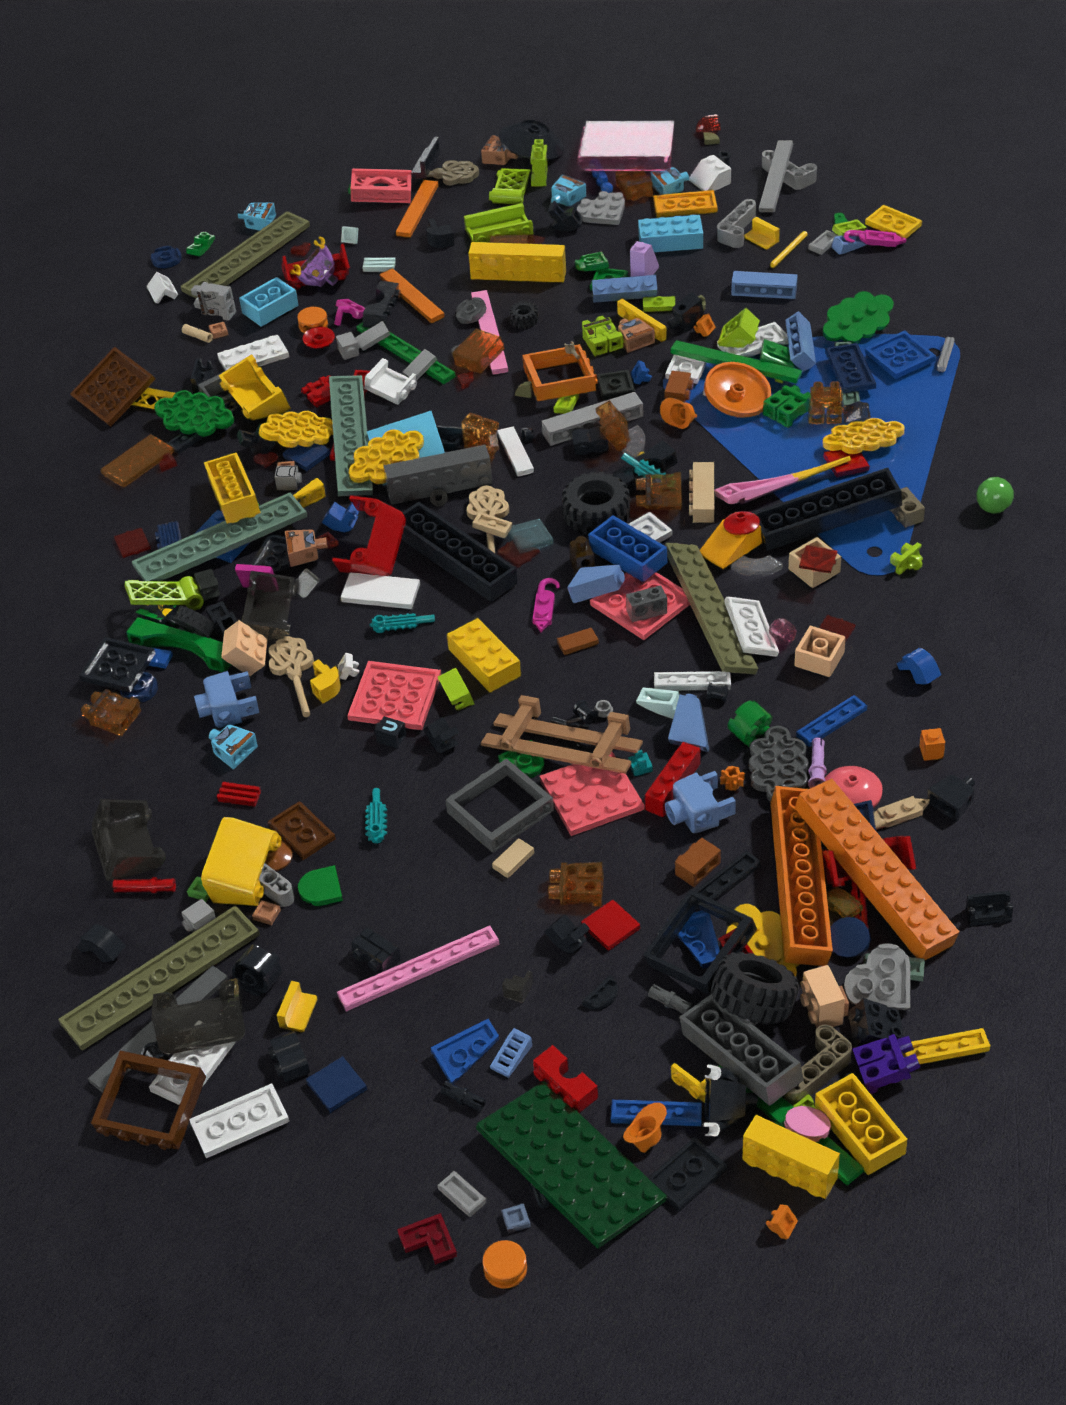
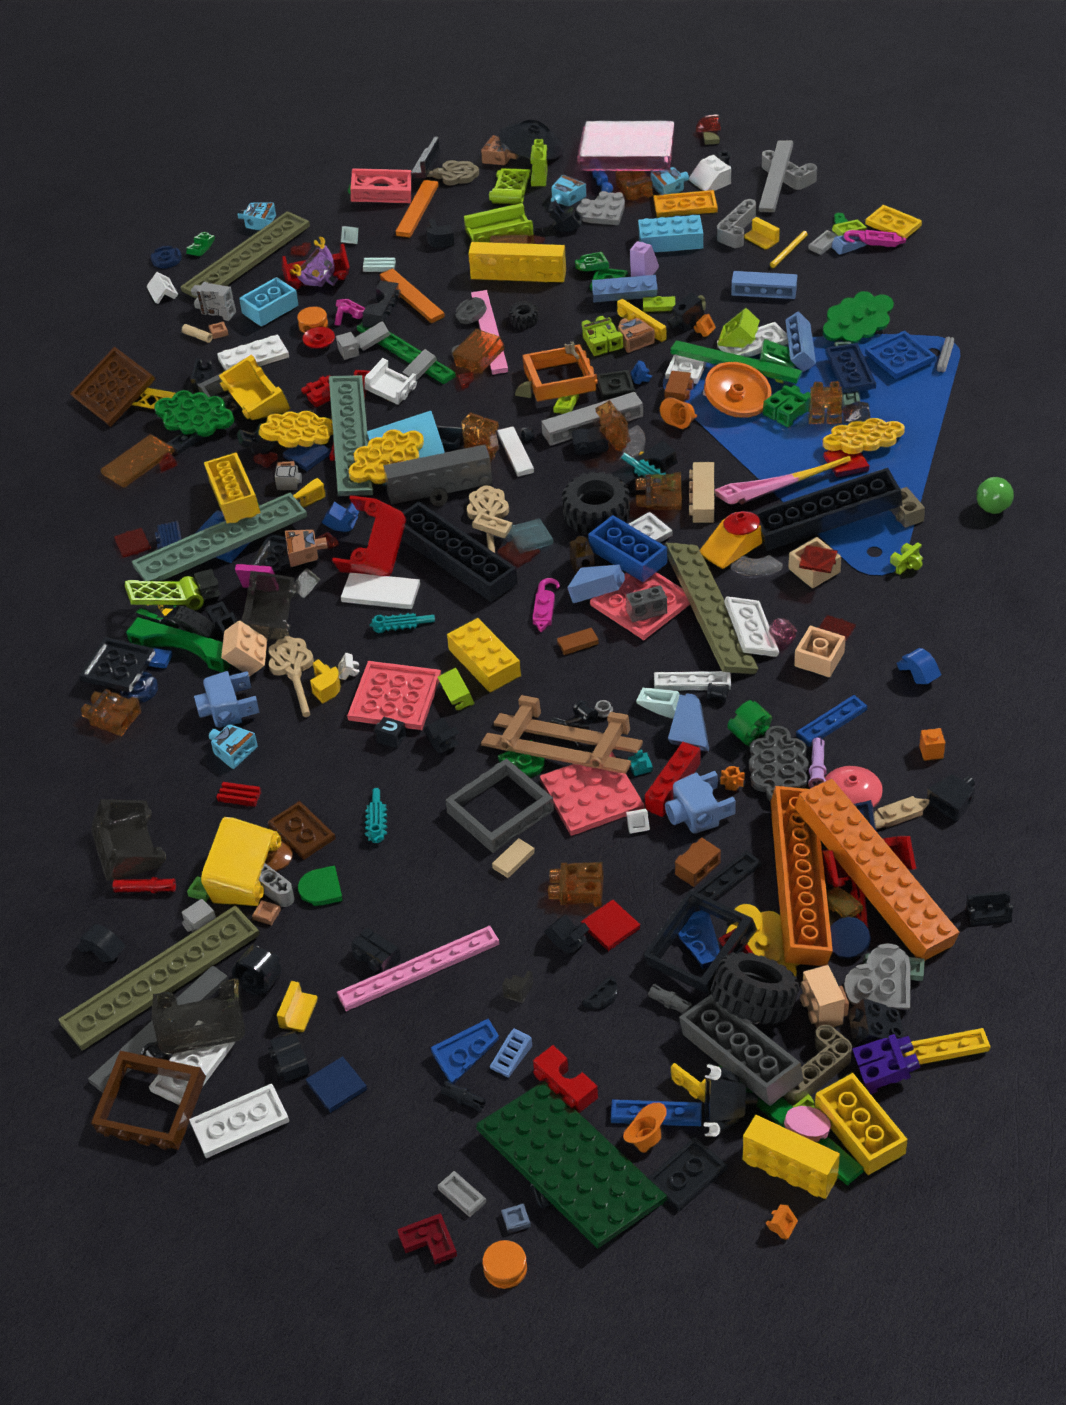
none -> white tile [626,809,650,834]

